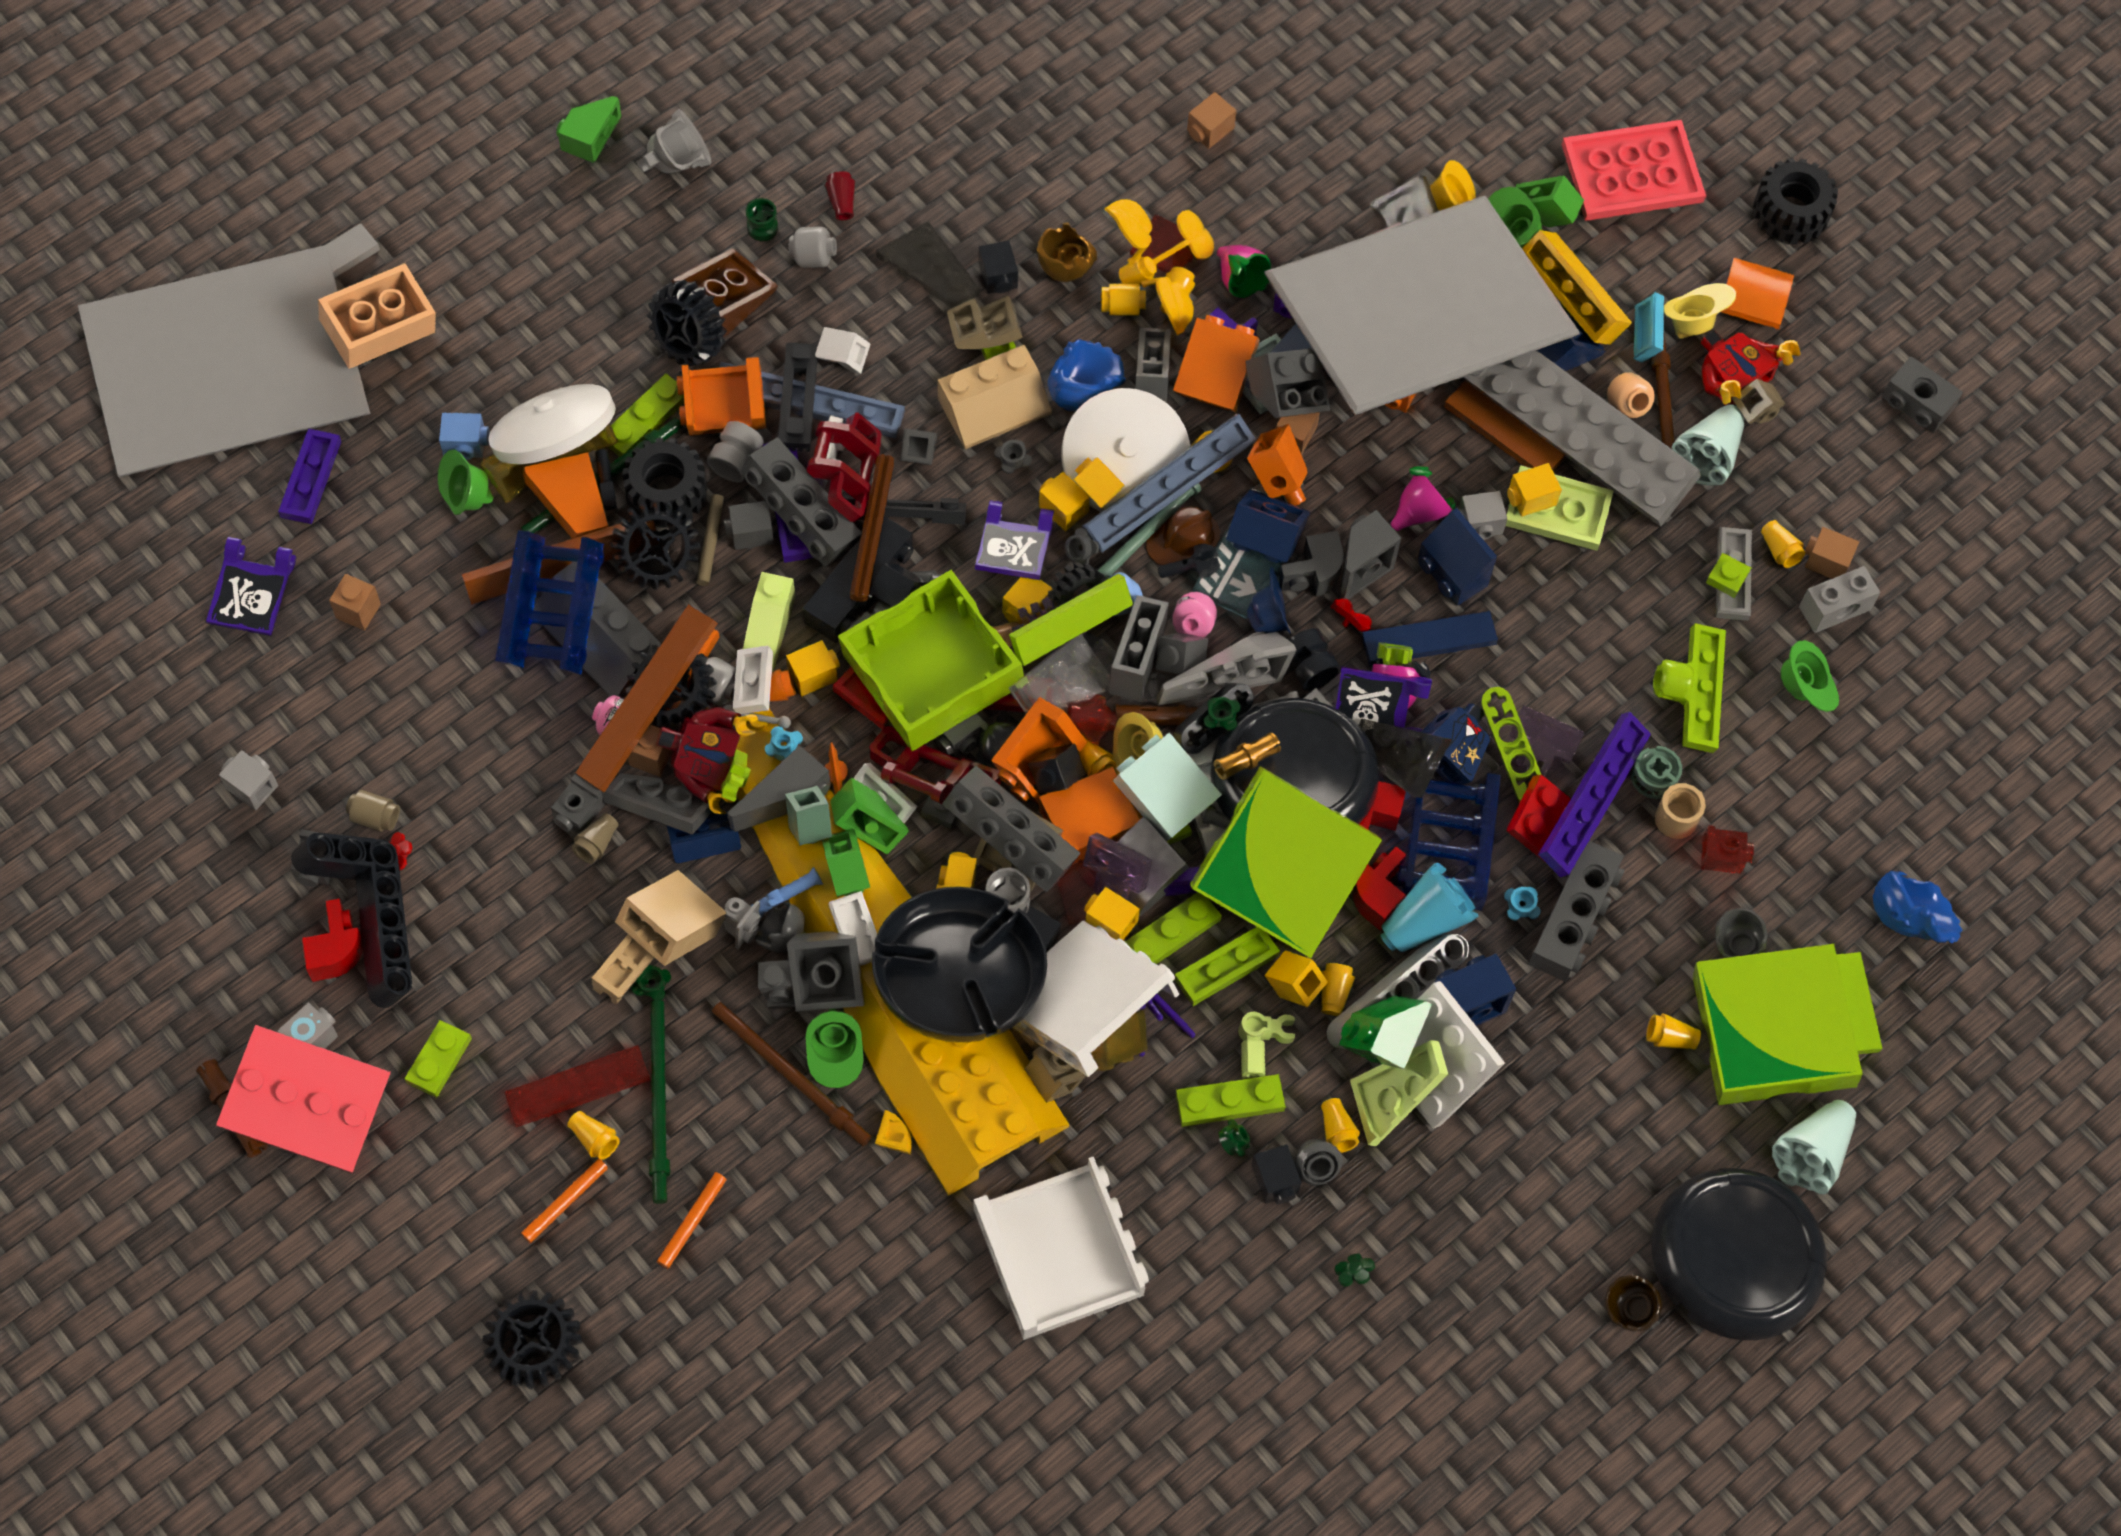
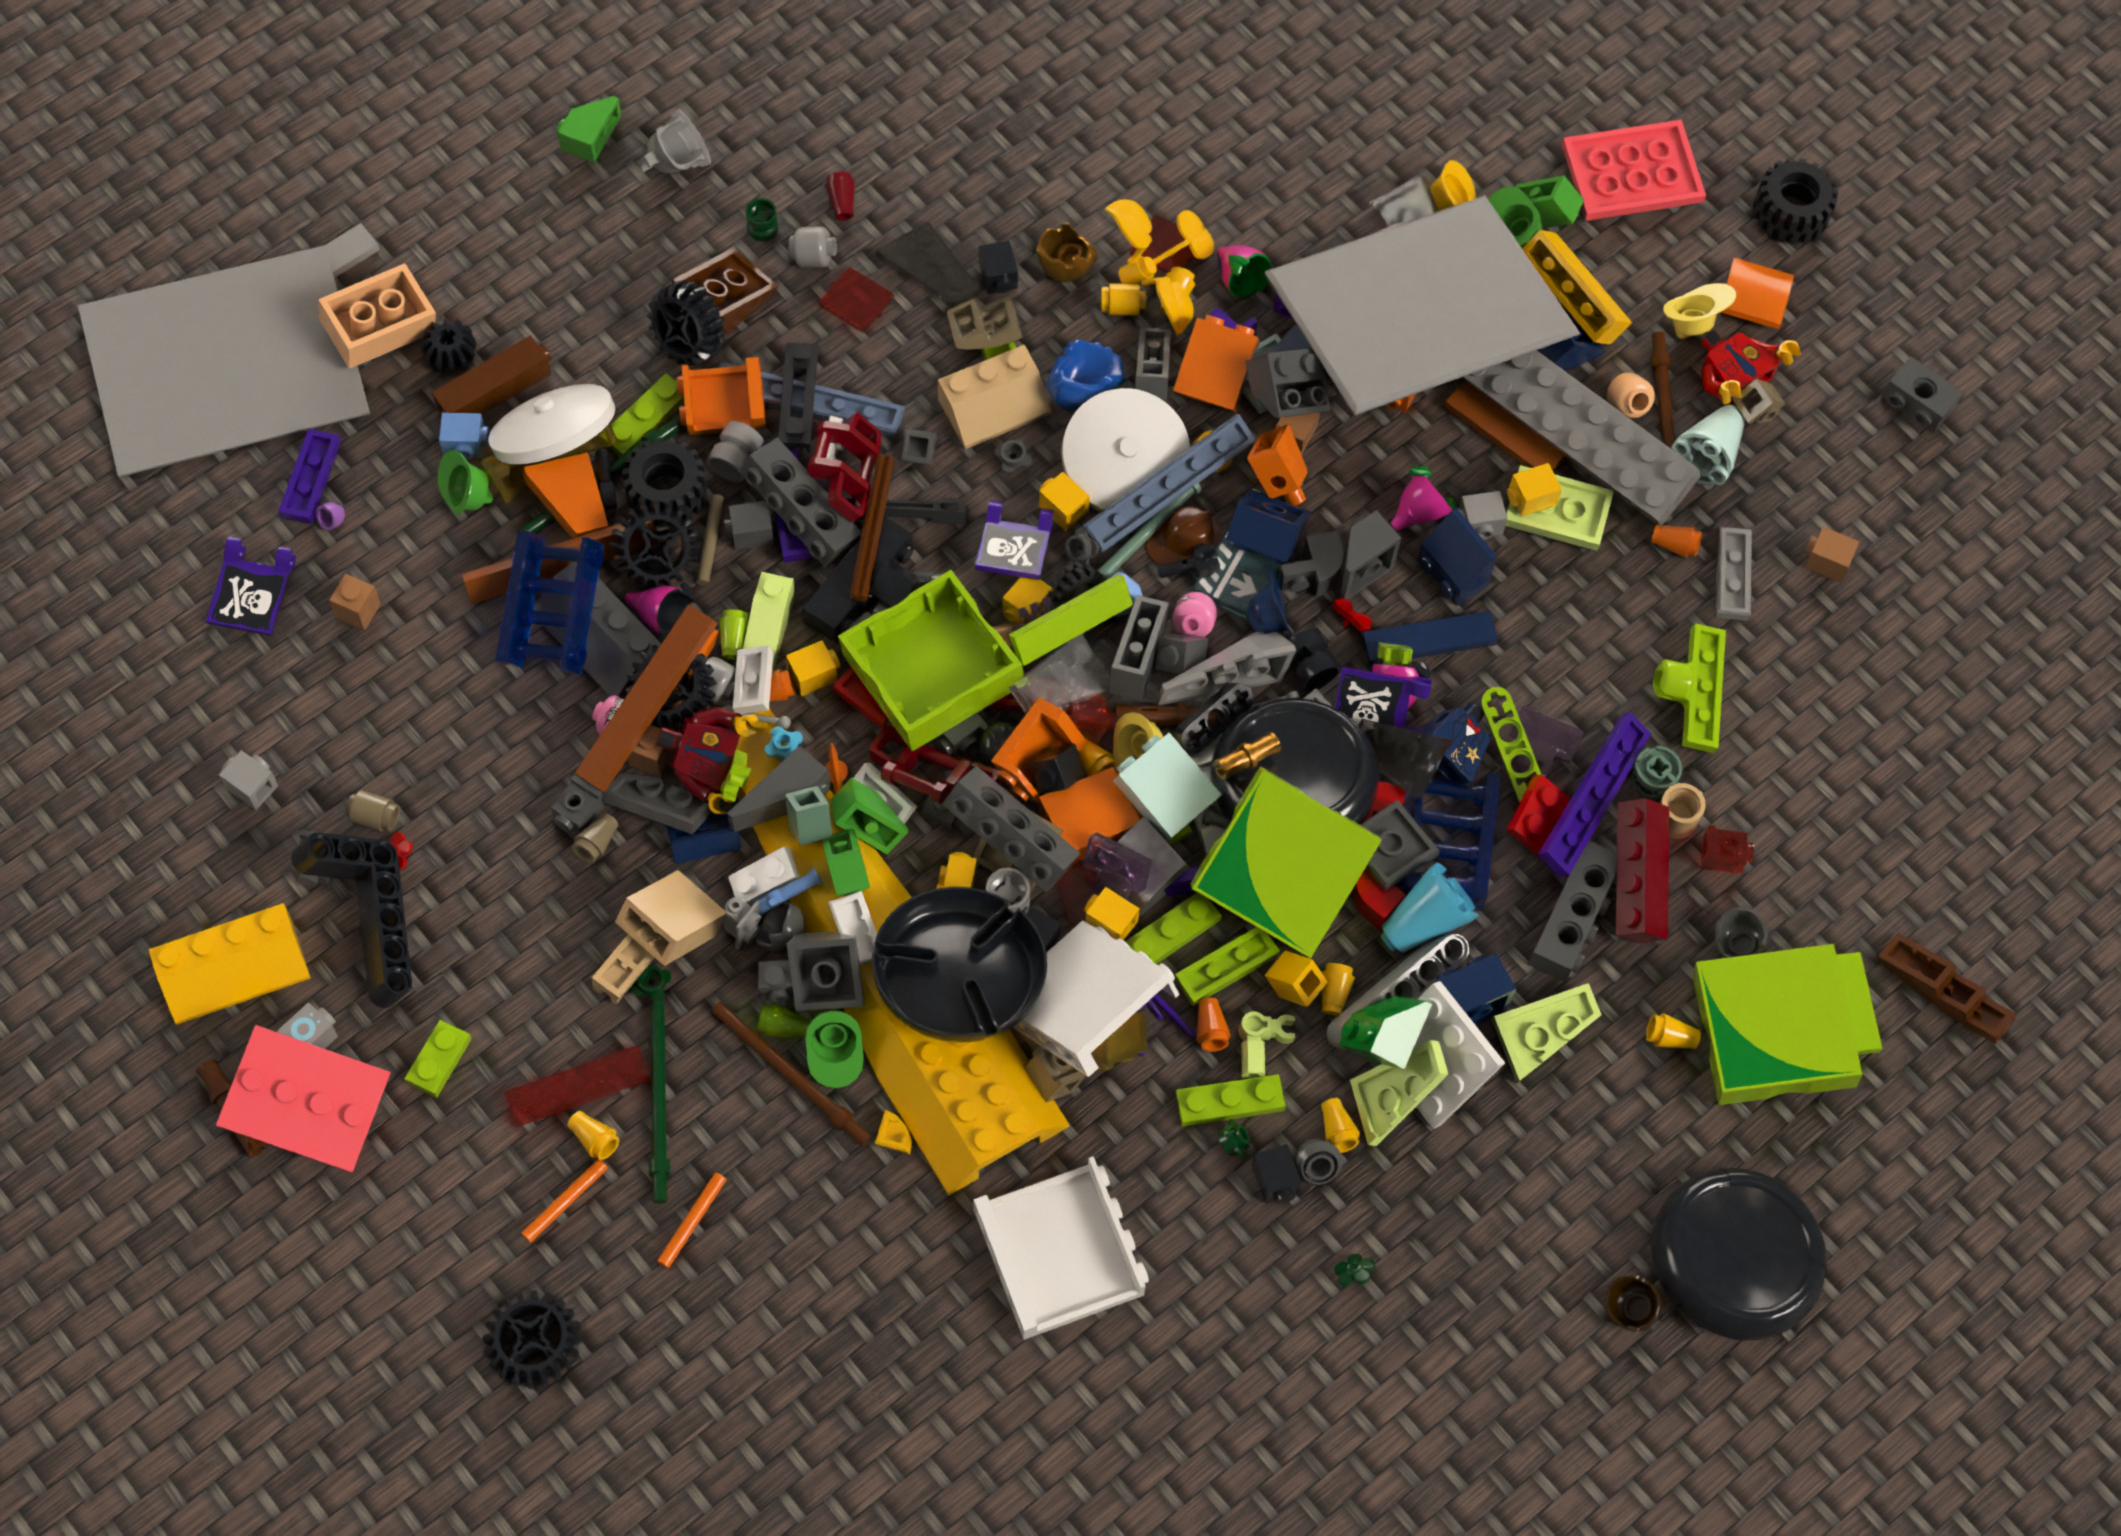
red brick [302,899,363,982] -> none
white panel [815,327,871,373] -> none
yellow brick [1074,457,1125,508] -> none
medium nougat brick [1187,92,1237,149] -> none
dark green plate [1204,697,1240,731] -> none
medium azure plate [1504,887,1541,921] -> none
medium azure tile [1634,292,1664,363] -> none
lime plate [1706,553,1752,598] -> none
yellow cone [1761,520,1805,568] -> none
light aqua cone [1772,1100,1856,1195] -> none
bright green piece [1780,640,1839,712] -> none
light grey brick [1799,566,1881,633] -> none
blue piece [1873,871,1962,943] -> none
none -> yellow slope [148,903,311,1025]
none -> medium lavender hinge [315,502,345,530]
none -> black gear [421,318,477,373]
none -> reddish brown brick [432,335,552,416]
none -> hat [625,581,696,644]
none -> lime cone [718,610,749,661]
none -> white plate [728,846,800,905]
none -> clear neon green cone [756,1002,810,1039]
none -> clear red piece [819,267,894,333]
none -> orange cone [1197,998,1231,1052]
none -> dark grey tile [1360,800,1440,891]
none -> yellowish green wing [1491,983,1601,1083]
none -> dark red brick [1616,798,1670,943]
none -> orange cone [1652,525,1702,558]
none -> reddish brown slope [1878,932,2016,1045]

